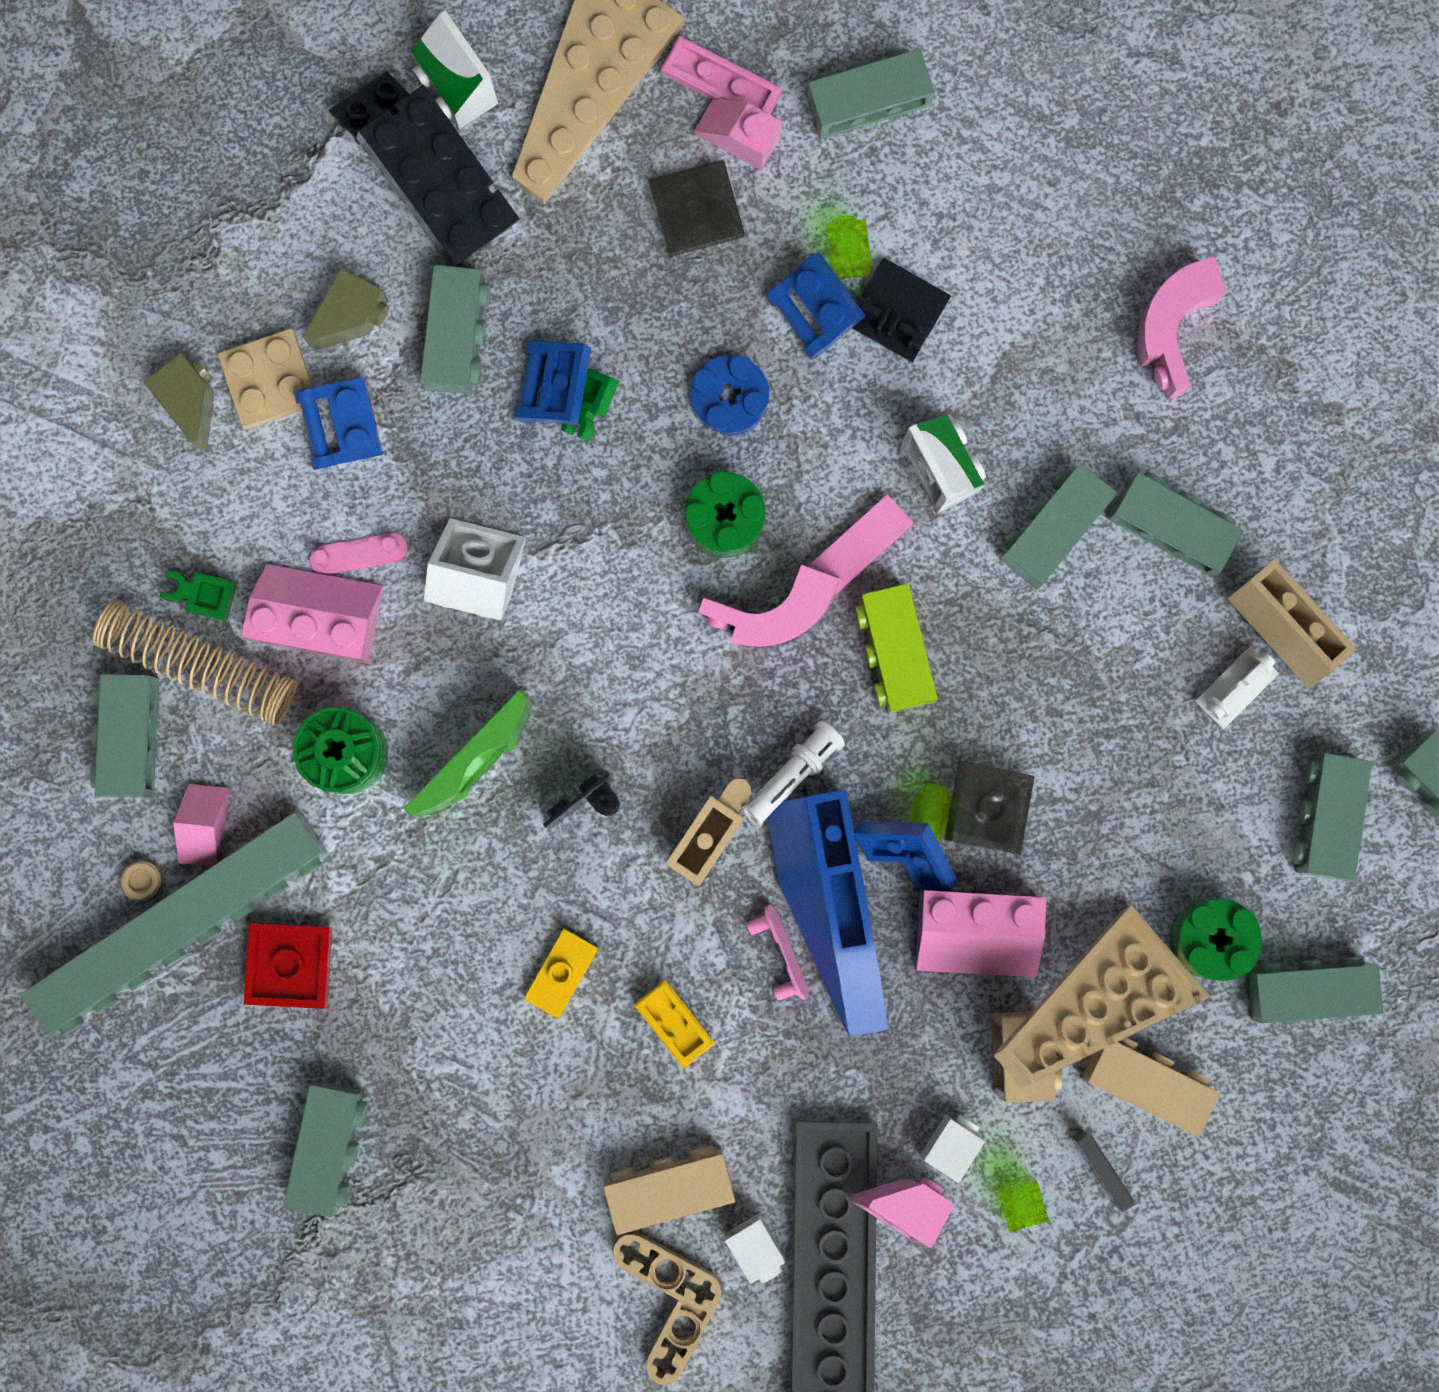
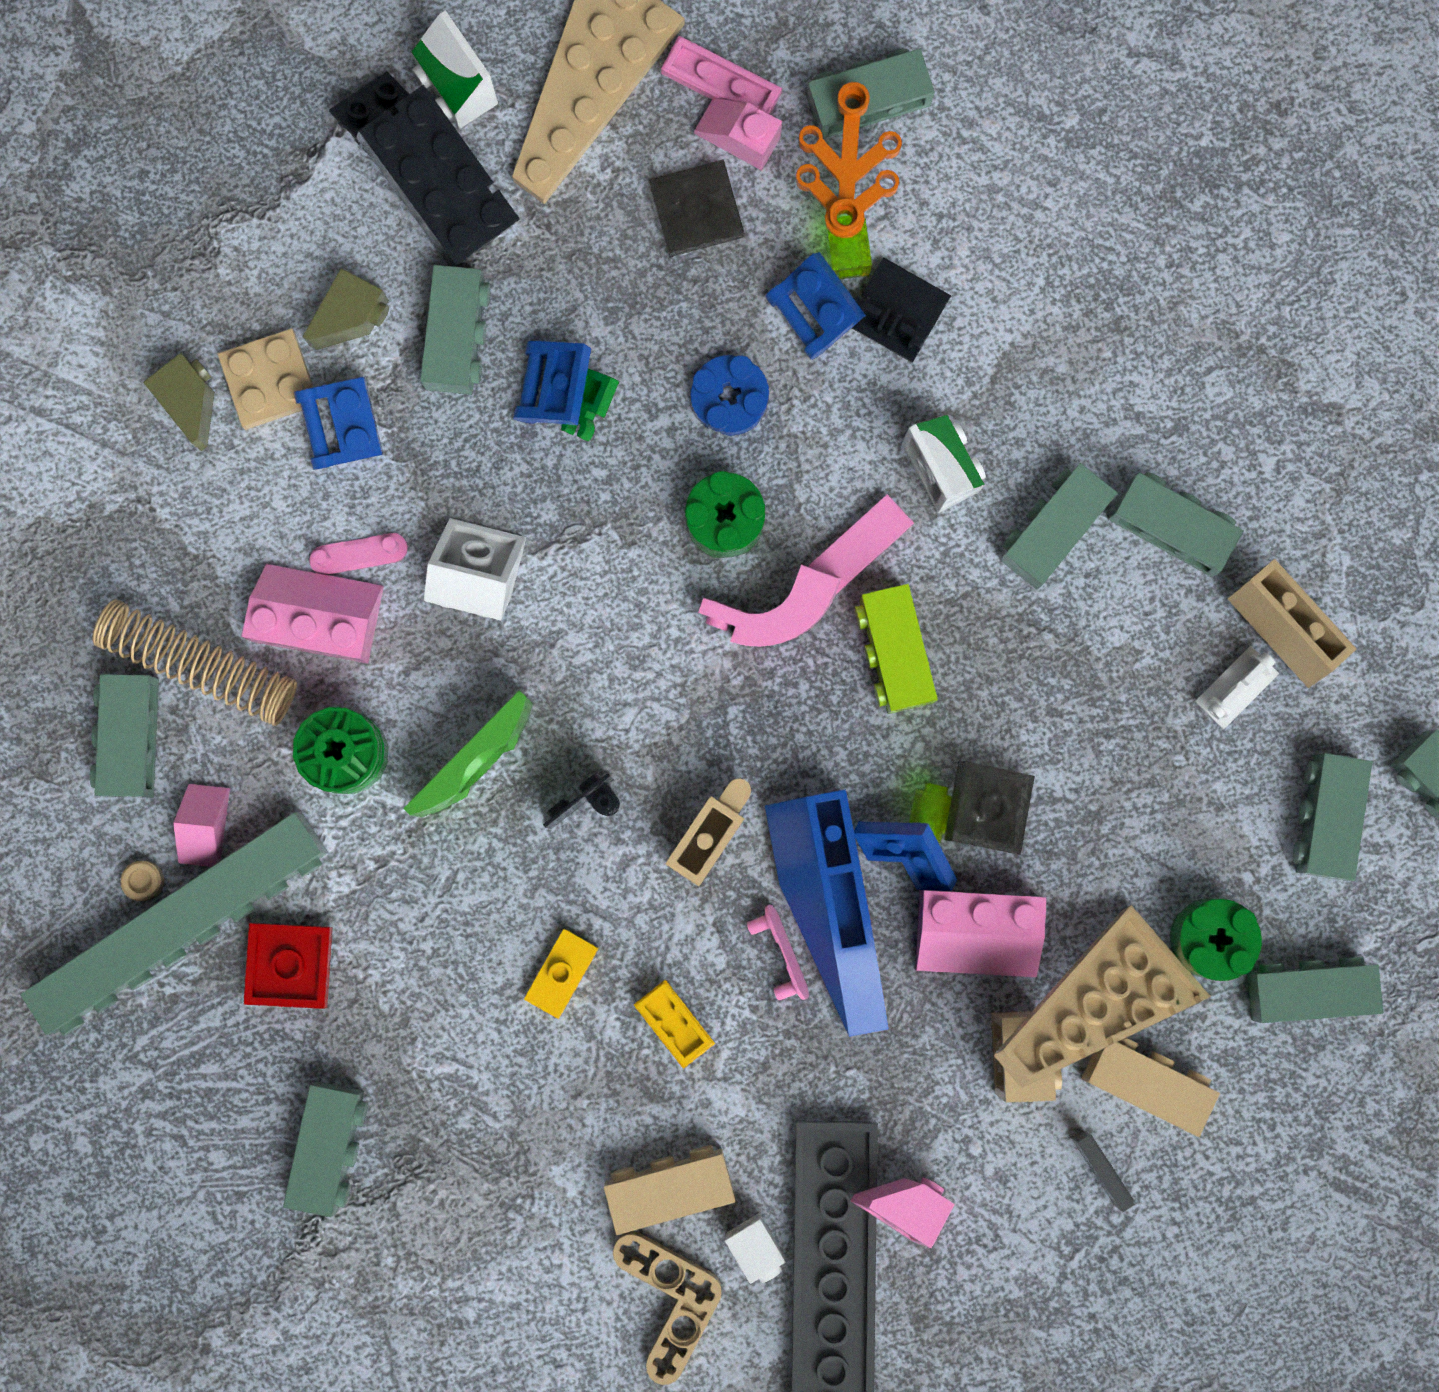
green plate [160,571,237,622] -> none
white pin [741,721,845,826] -> none
white brick [920,1114,985,1183] -> none
clear neon green brick [992,1174,1049,1233] -> none
bright pink arch [1137,256,1227,400] -> none
none -> orange plant [796,82,902,238]

